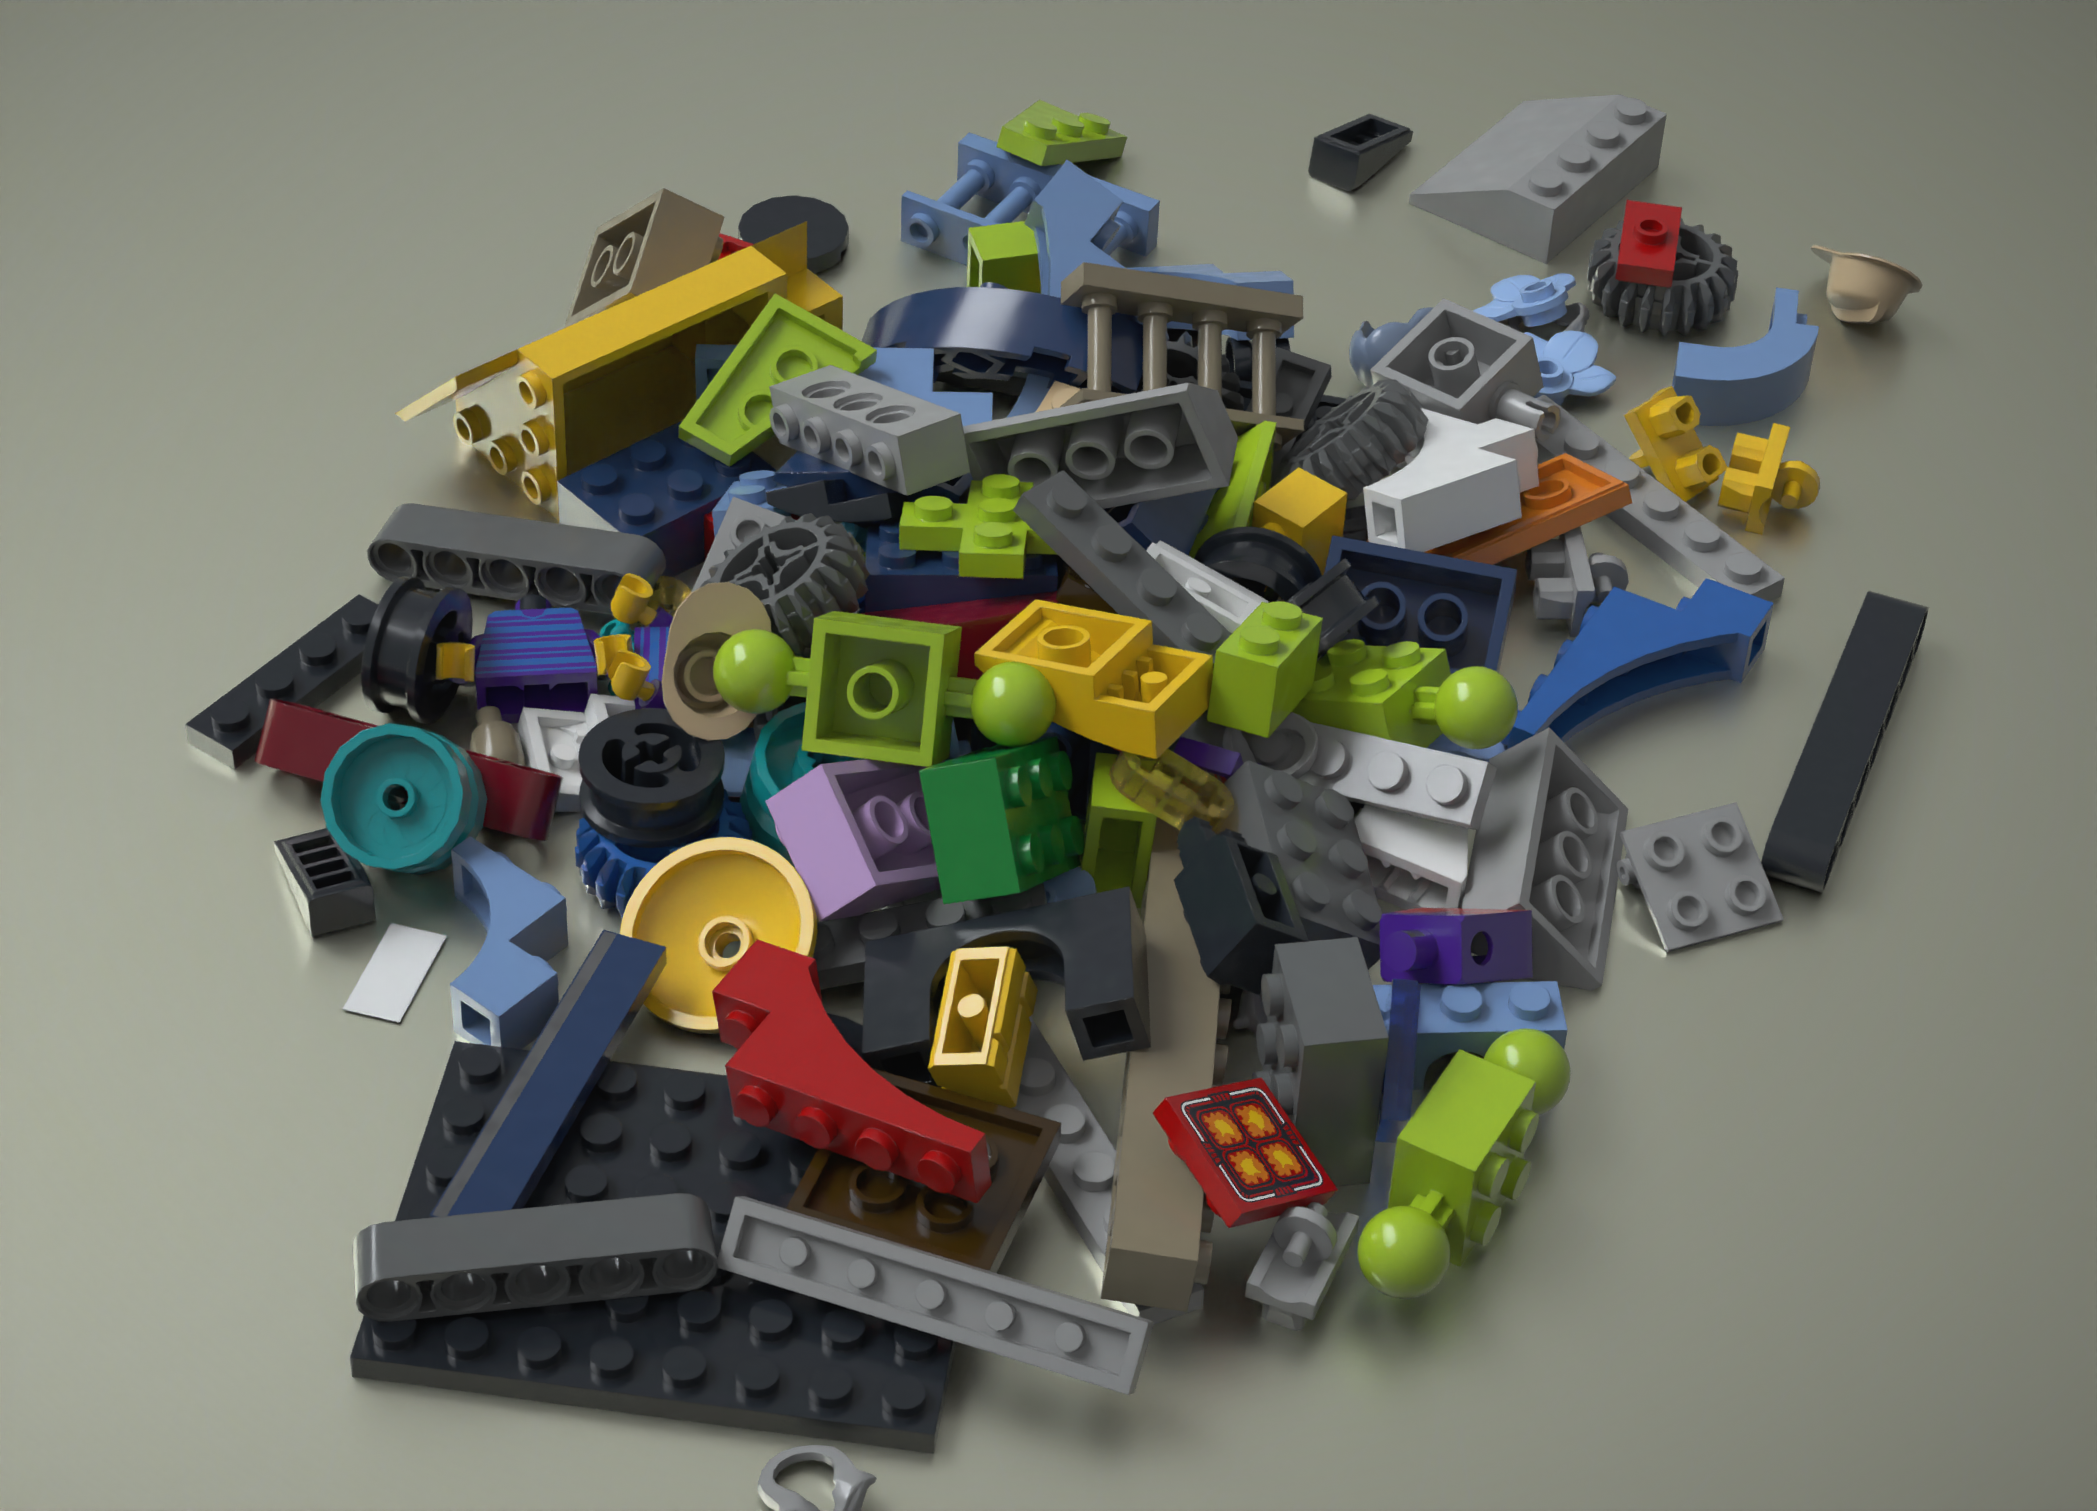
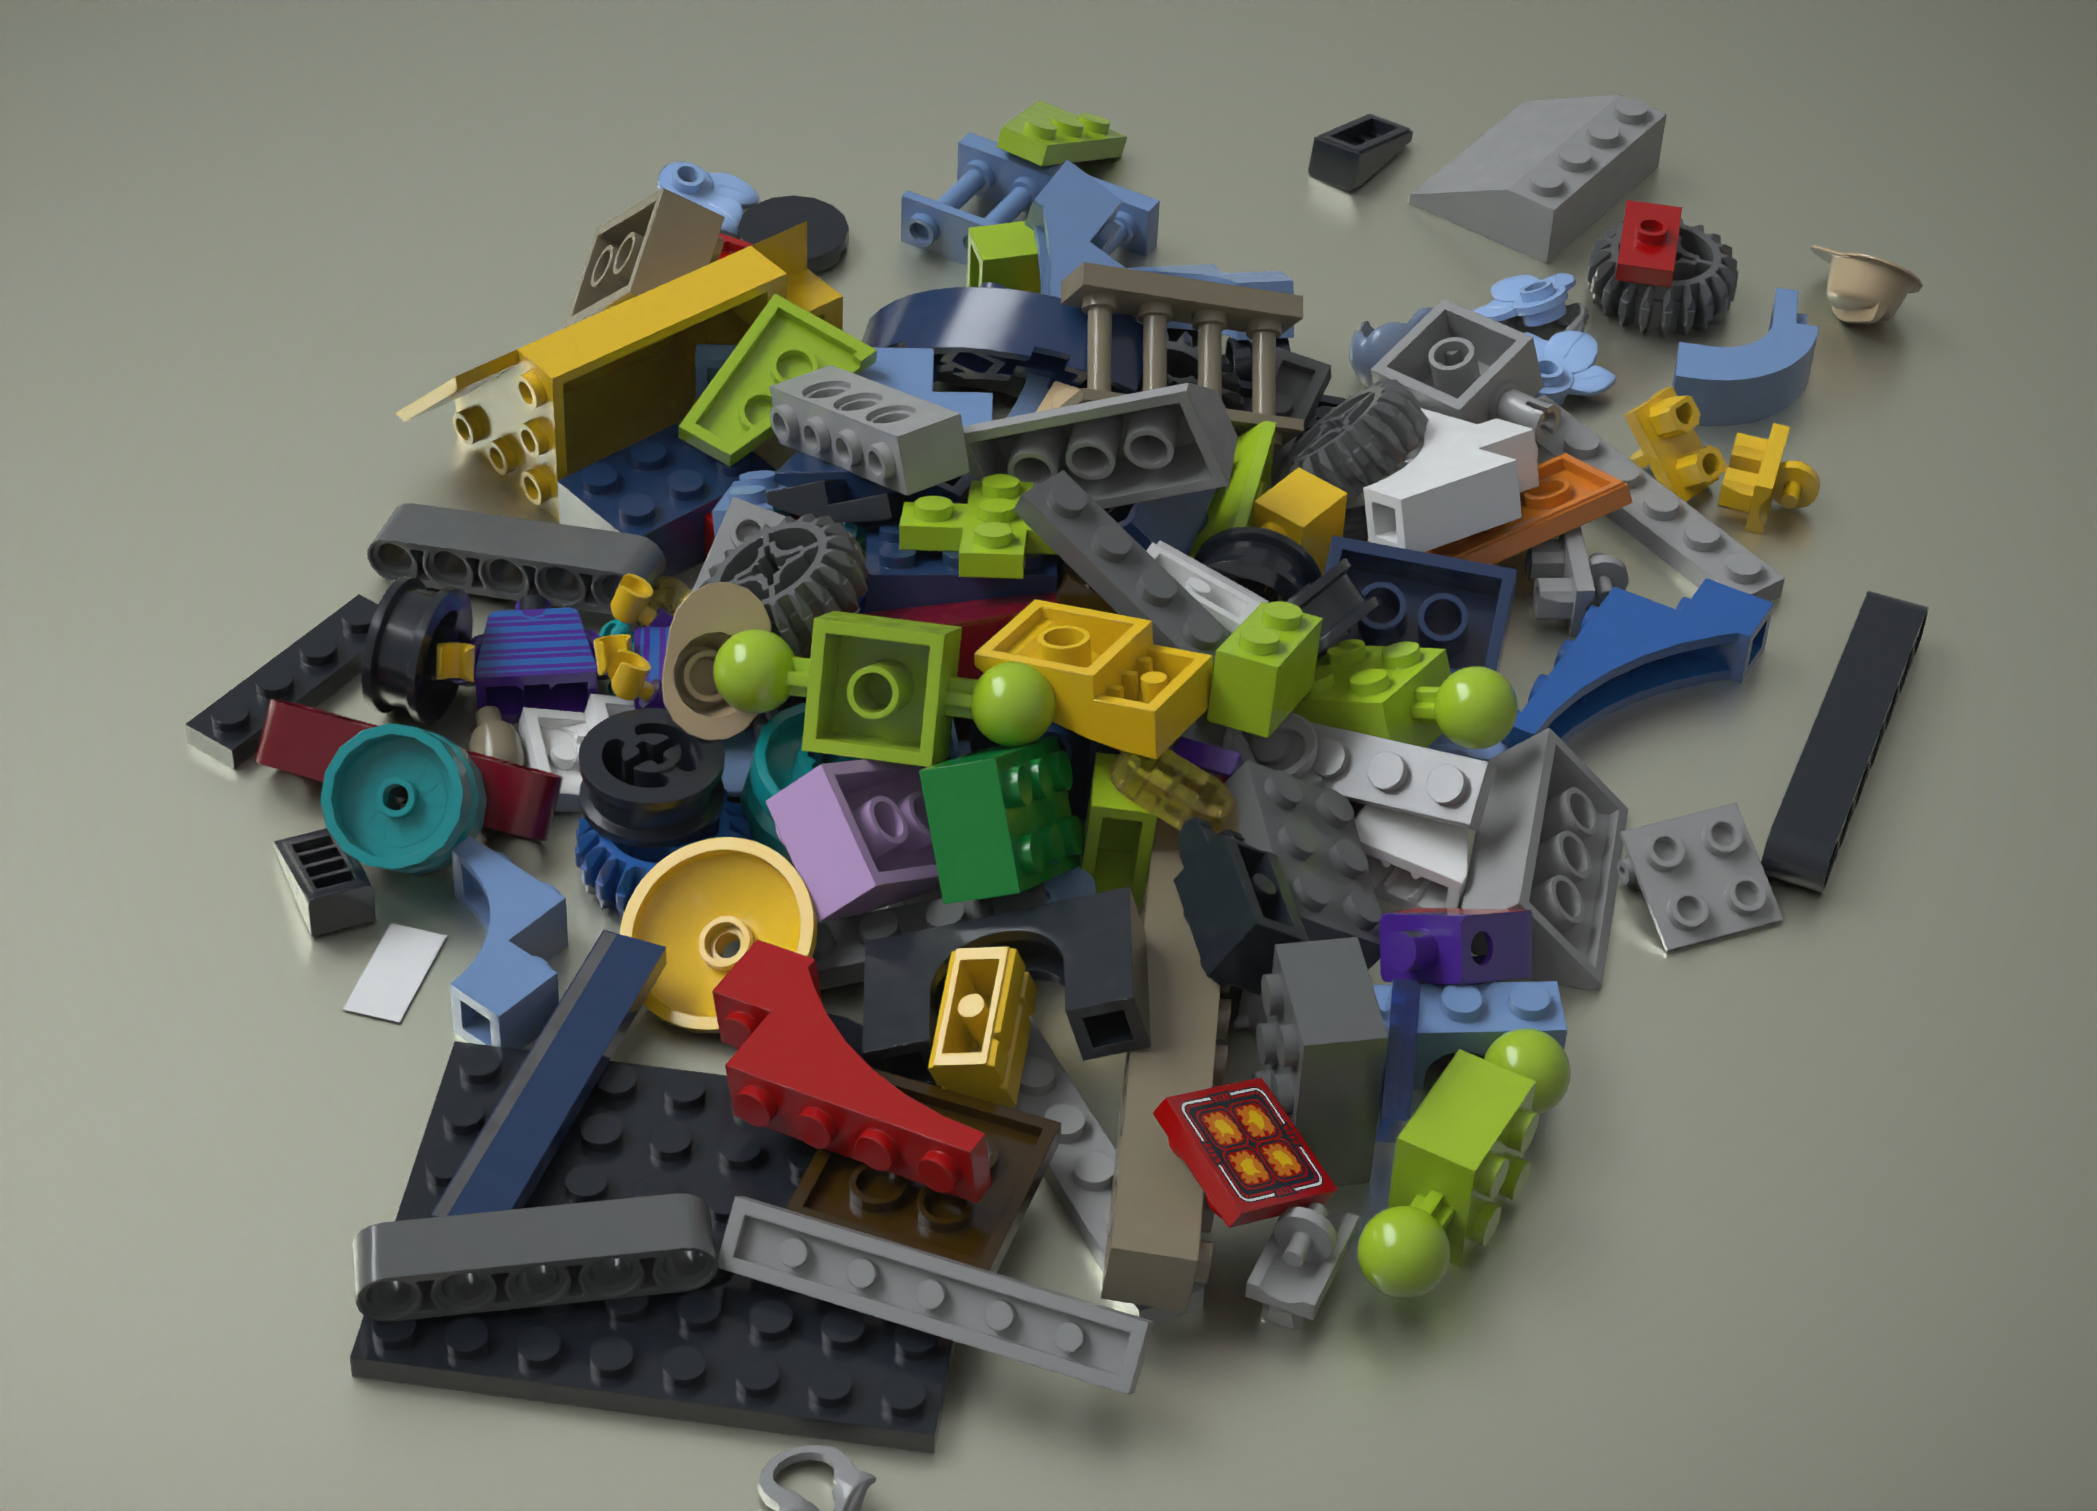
none -> light blue plate [657,162,759,239]

